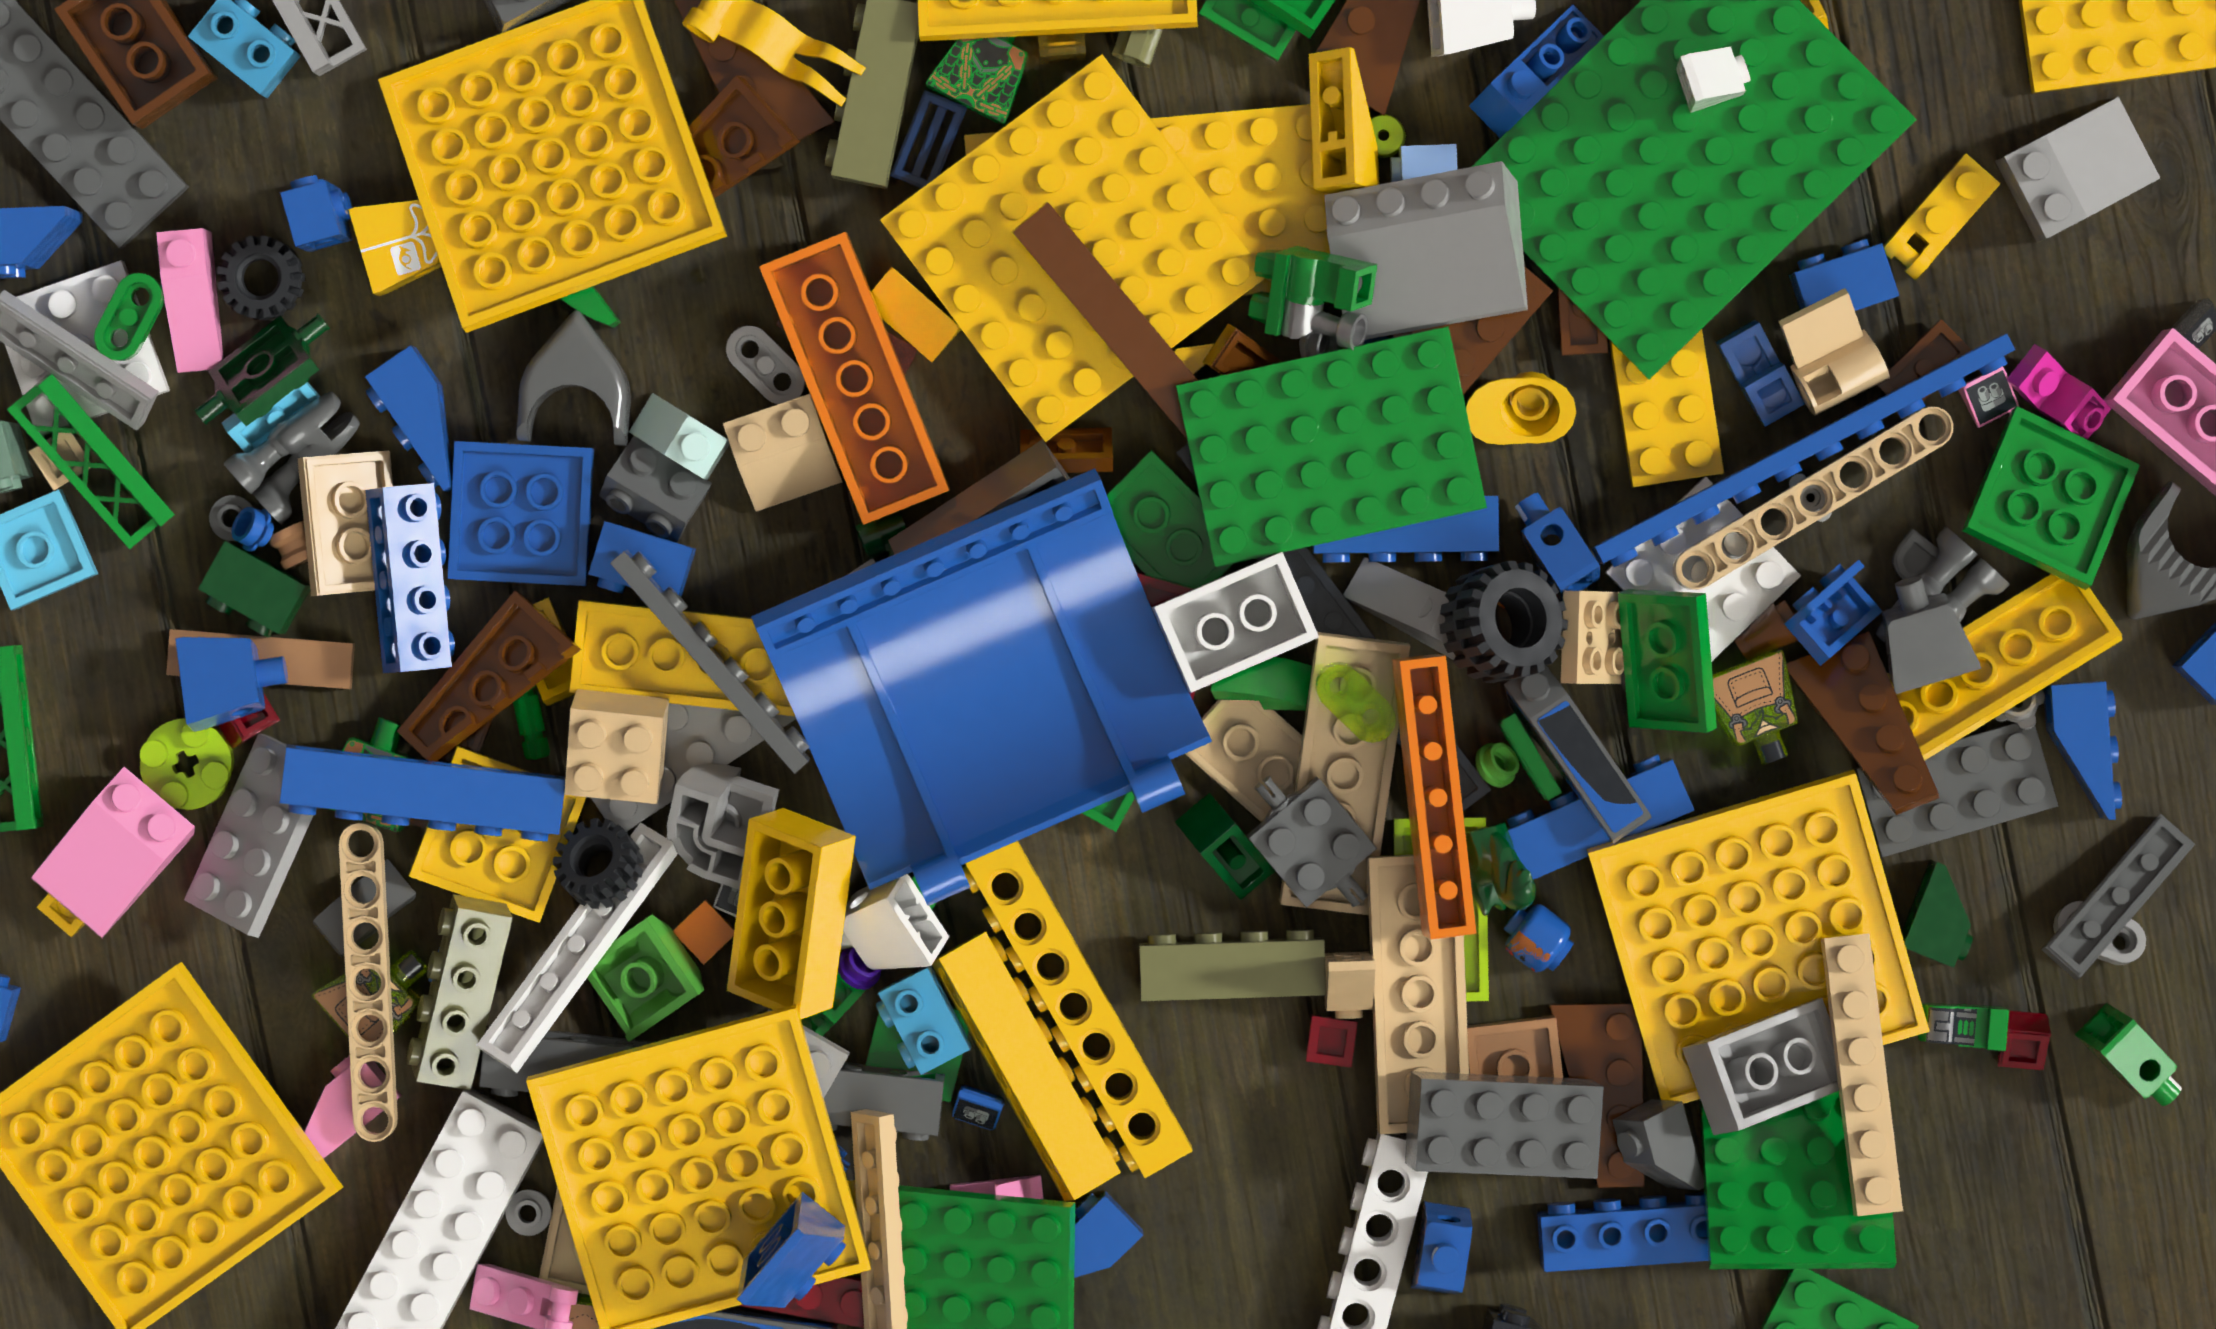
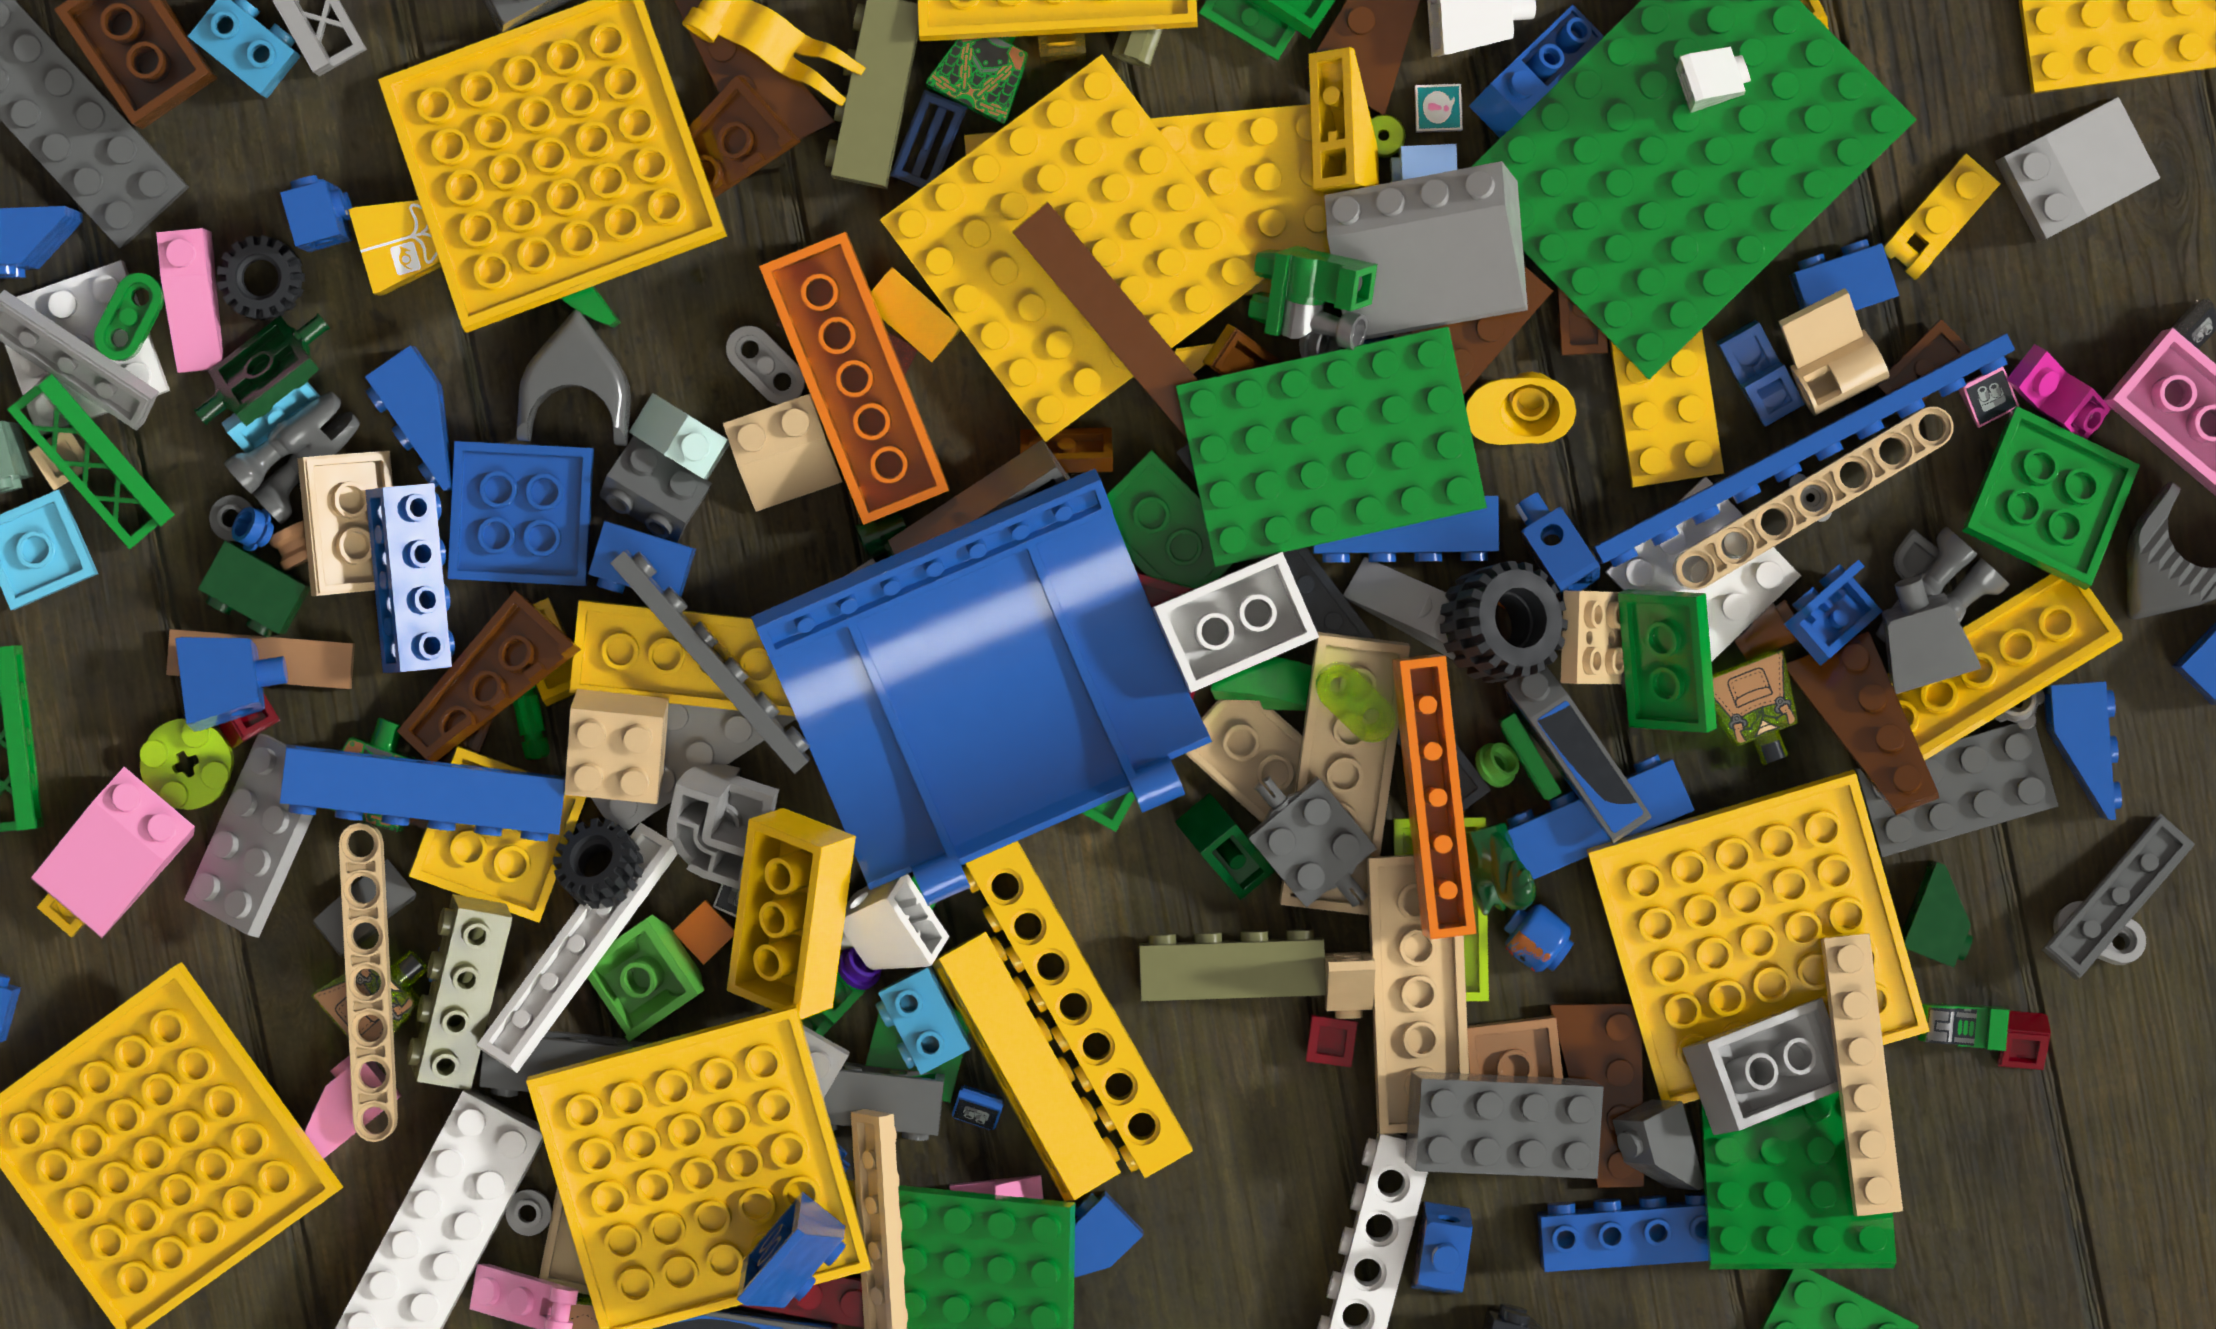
torso [2075,1003,2182,1106] -> none
none -> tile [1414,84,1463,133]

